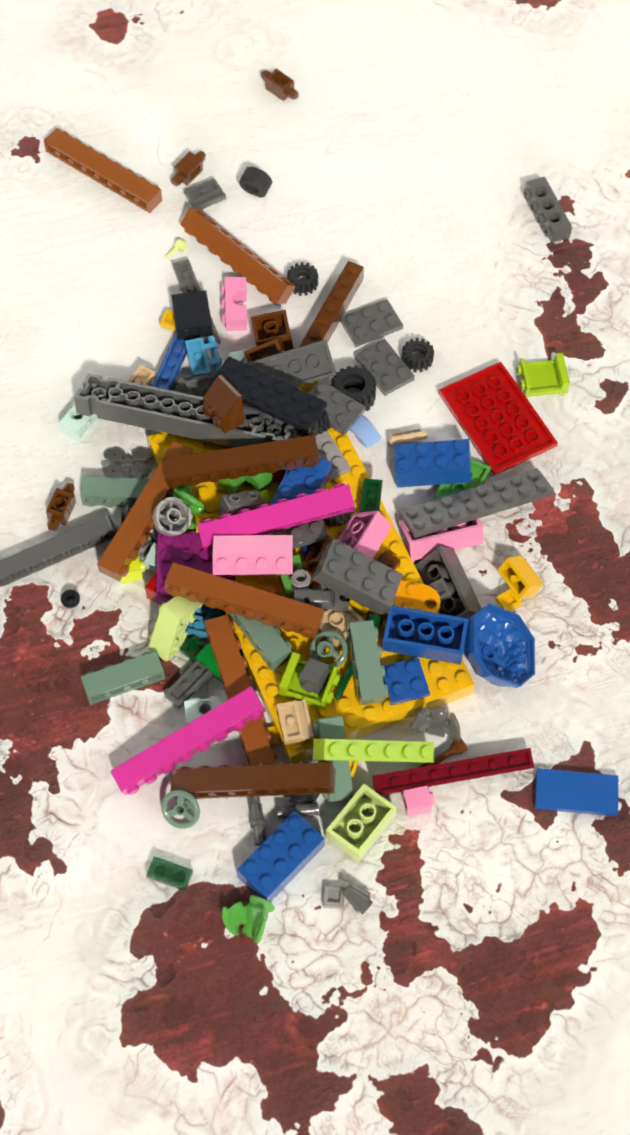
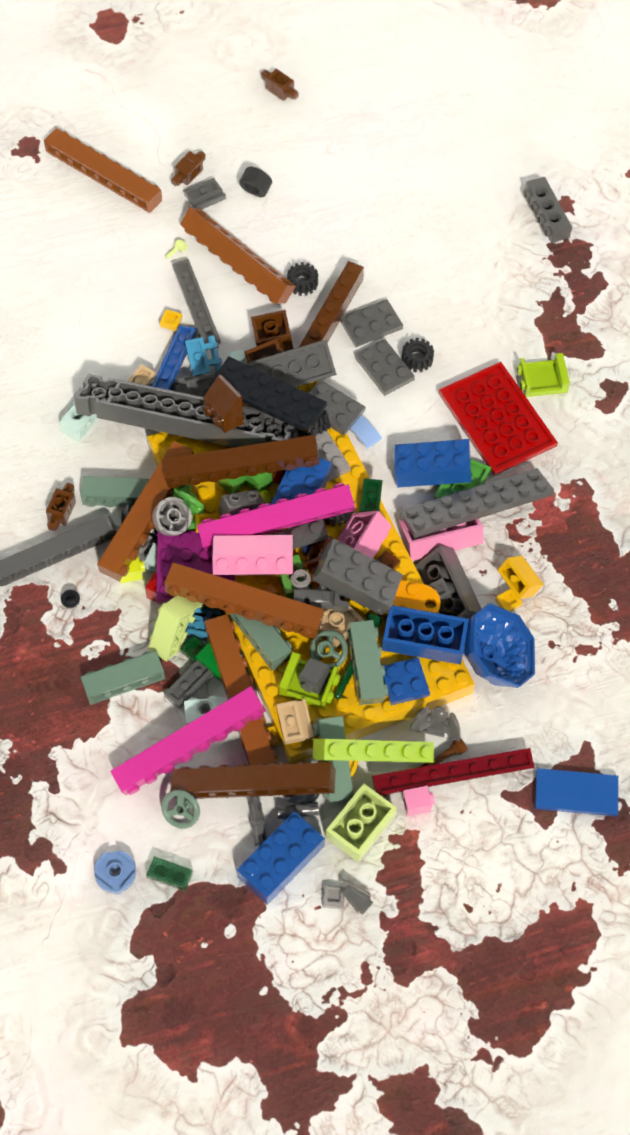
dark grey plant [102,447,153,479] -> none
black panel [171,290,213,340] -> none
bright pink arch [222,277,247,331] -> none
bright green animal [222,895,275,944] -> none
black tyre [331,365,376,411] -> none
tan plate [387,428,427,445] -> none
none -> medium blue plate [94,851,137,894]

